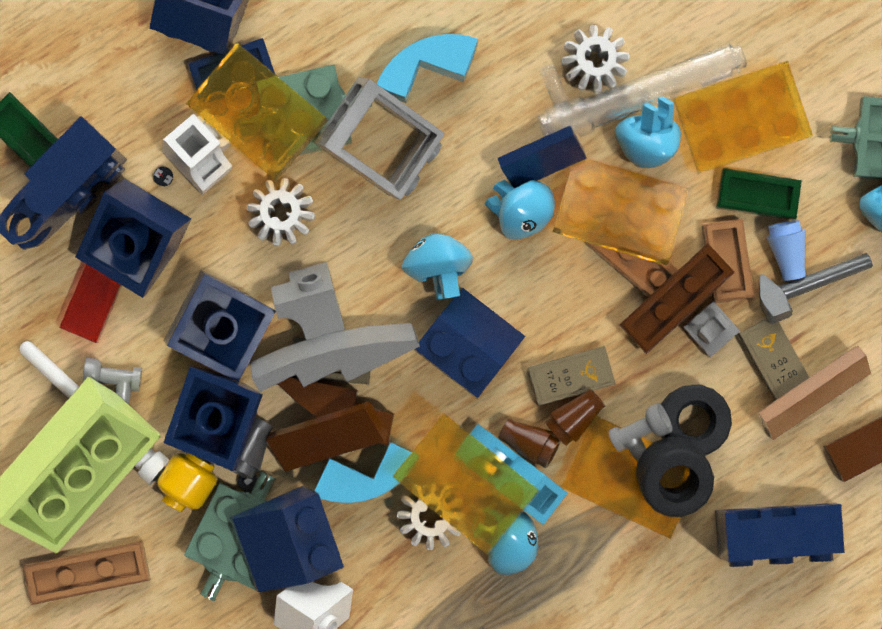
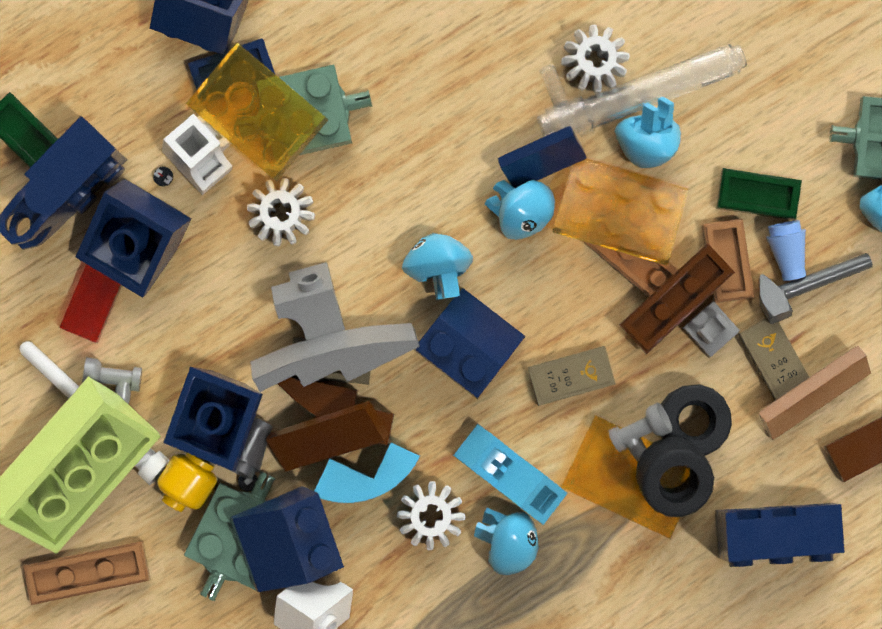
dark blue slope [164,270,276,382] -> none
light grey window [314,77,445,200] -> none
medium azure brick [377,34,478,103] -> none
clear yellow plate [392,413,540,555] -> none
reddish brown cone [498,418,561,468] -> none
reddish brown cone [545,388,606,446] -> none
clear yellow plate [673,61,813,174] -> none

